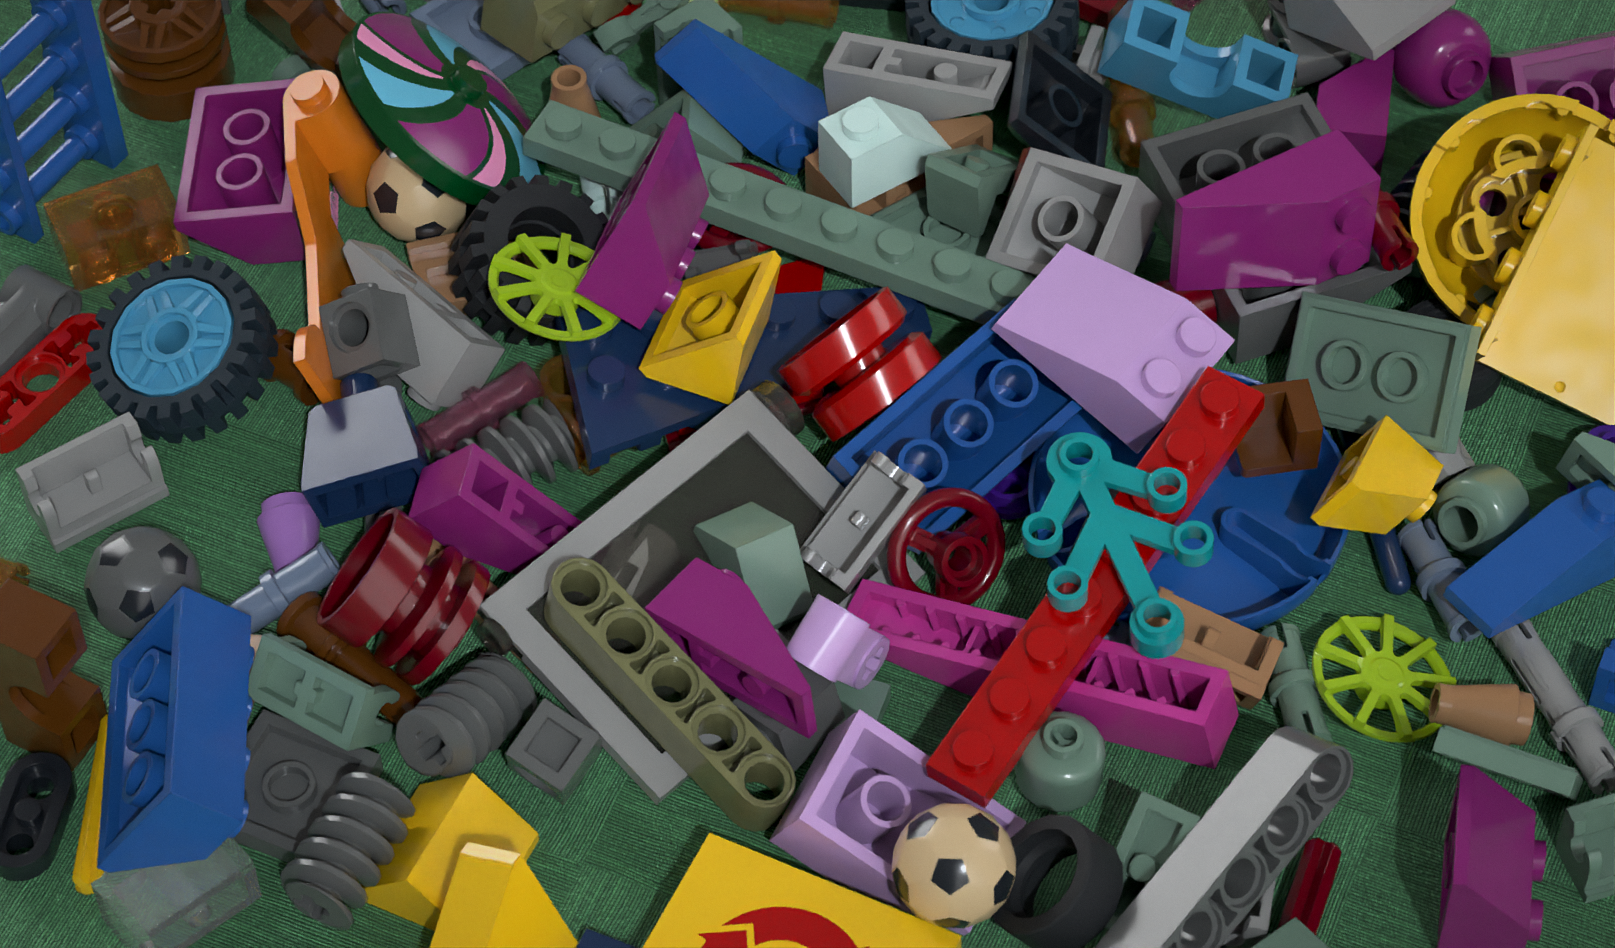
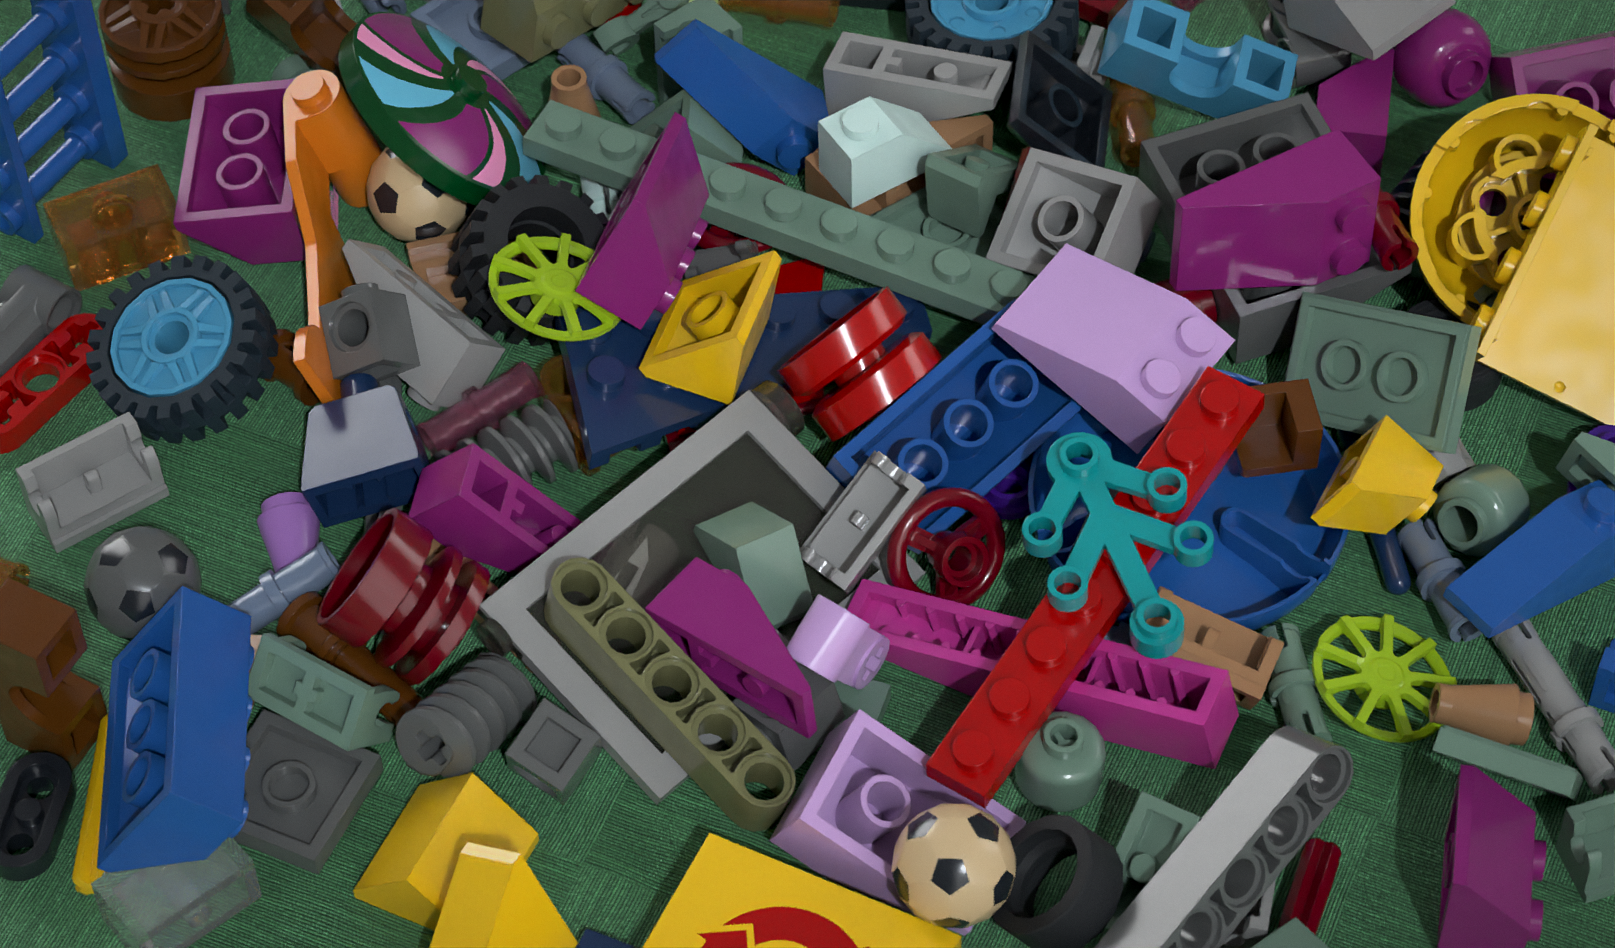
dark grey piece [280,772,416,931] -> none

